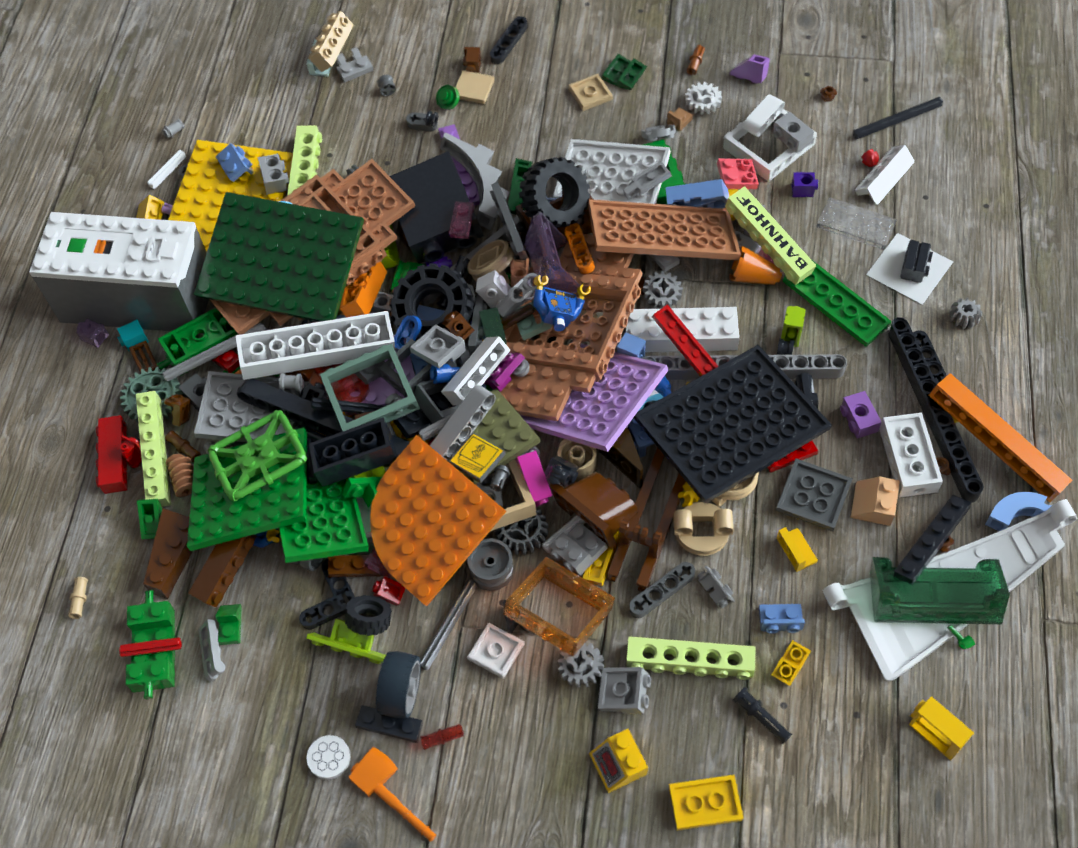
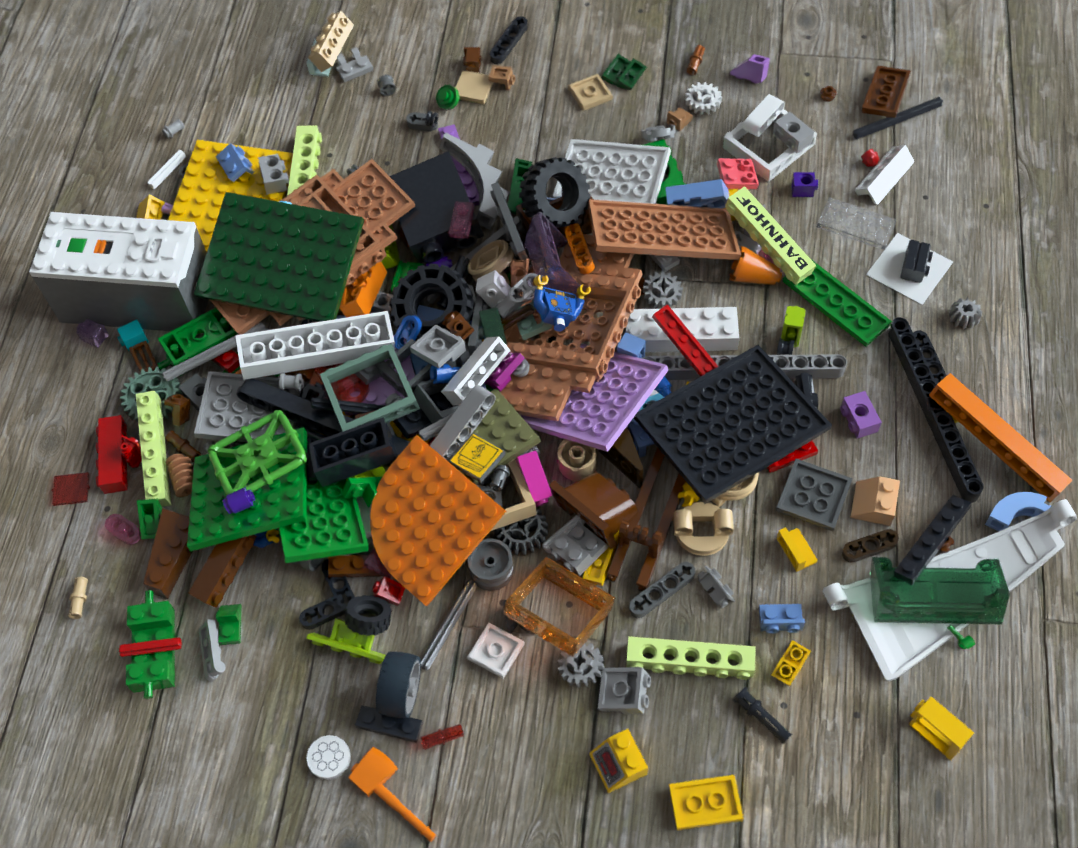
black brick [545,456,579,486] -> none
light grey hinge [623,161,671,200] -> none
white brick [879,413,943,497] -> none
reddish brown plate [936,457,951,476] -> none
none -> clear red piece [51,472,90,506]
none -> clear pink plate [105,514,141,545]
none -> dark purple brick [223,487,255,514]
none -> medium nougat bracket [488,65,515,90]
none -> dark brown beam [842,529,899,563]
none -> reddish brown plate [862,65,911,118]

